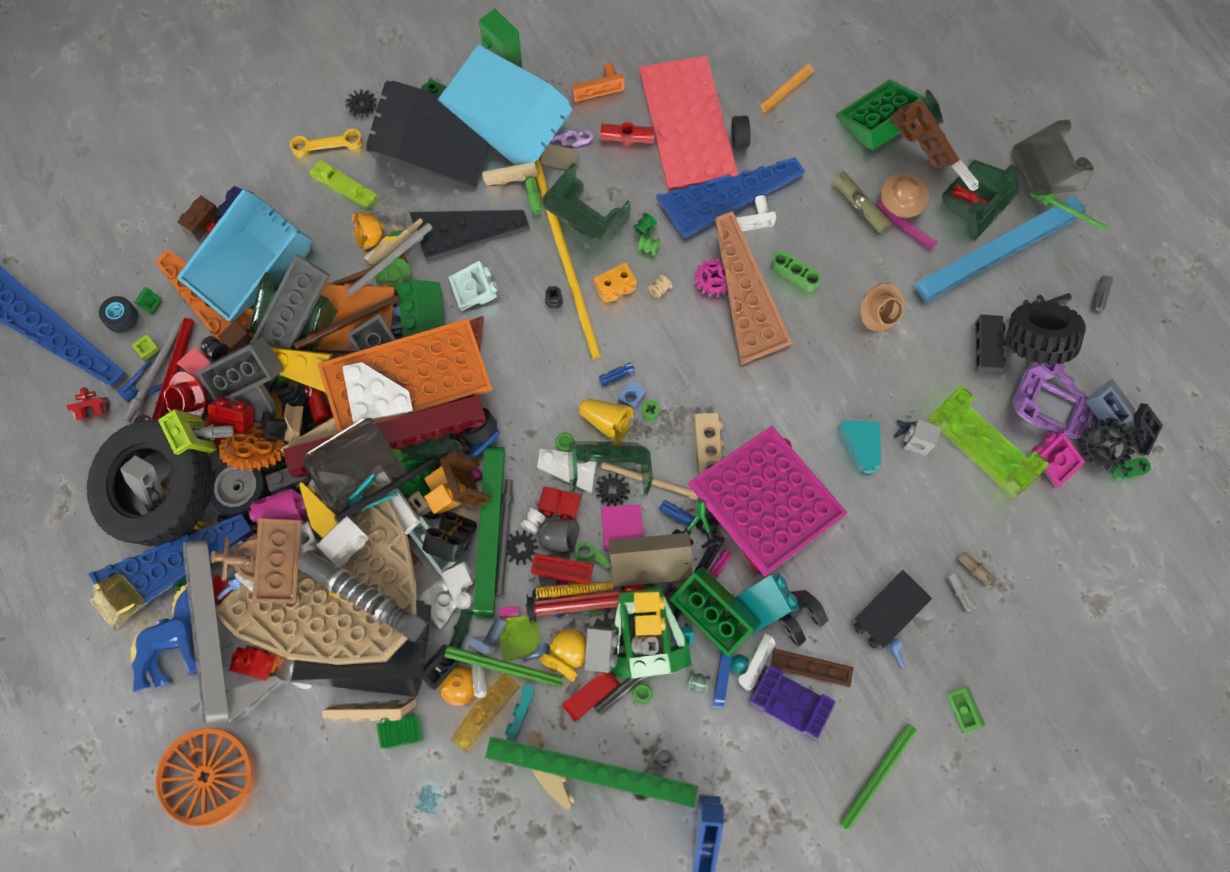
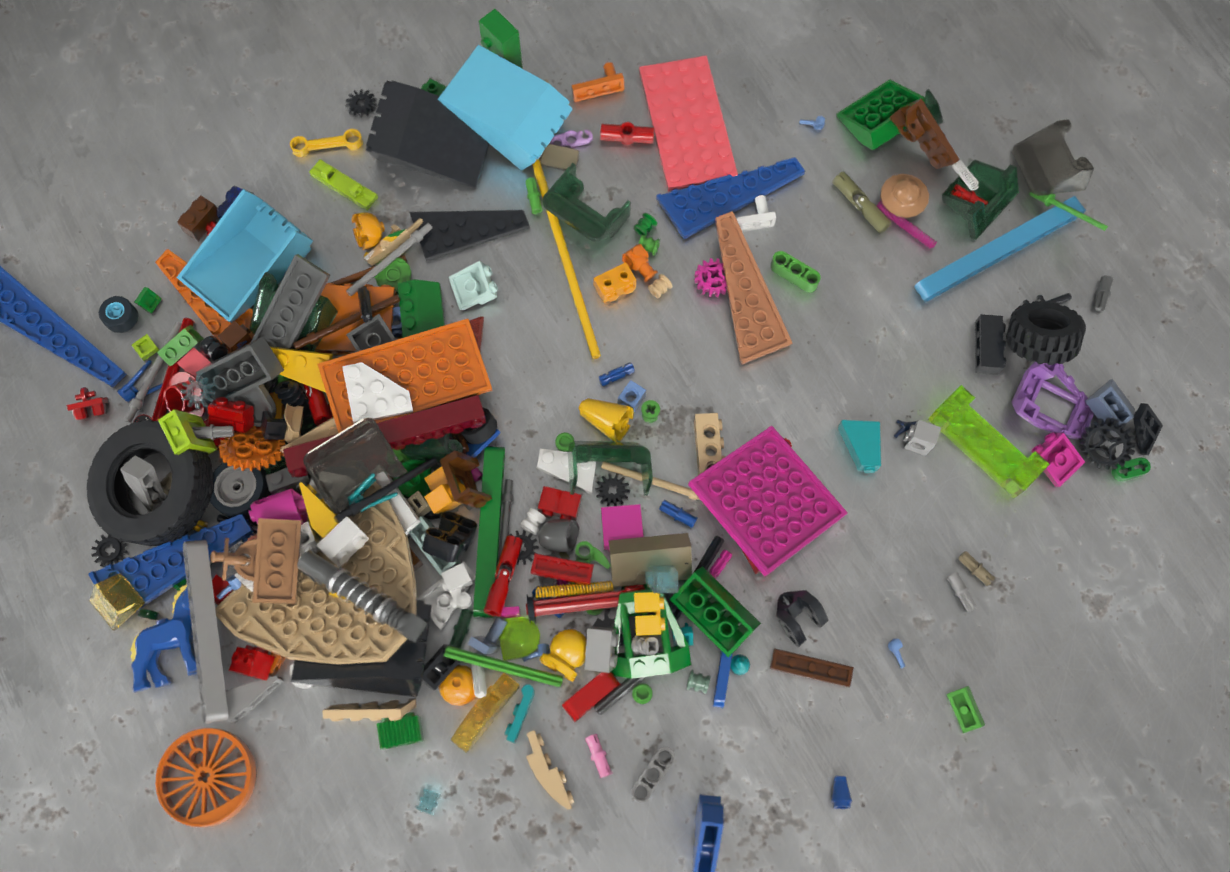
tan plate [482,163,539,186] -> none
green brick [485,736,699,808] -> none
black bush [545,286,563,309] -> none
black plant [672,499,725,548] -> none
black tyre [731,115,751,149] -> none
teal panel [735,573,799,633] -> none
white plate [739,634,776,692] -> none
dark purple plate [748,666,836,741] -> none
light orange piece [761,63,814,112] -> none
bright green axle [839,724,917,831] -> none
black panel [851,570,933,651] -> none
medium nougat helmet [860,283,904,331] -> none
none -> black gear [91,535,128,567]
none -> dark green axle [138,608,160,620]
none -> bright green bracket [157,325,204,366]
none -> clear light blue gear [180,375,216,409]
none -> black axle [358,286,373,323]
none -> red piece [484,536,523,617]
none -> bright pink pin [585,734,612,778]
none -> orange connector [622,244,658,282]
none -> clear light blue brick [645,565,678,593]
none -> medium blue hand [799,116,825,130]
none -> blue cone [831,776,852,809]

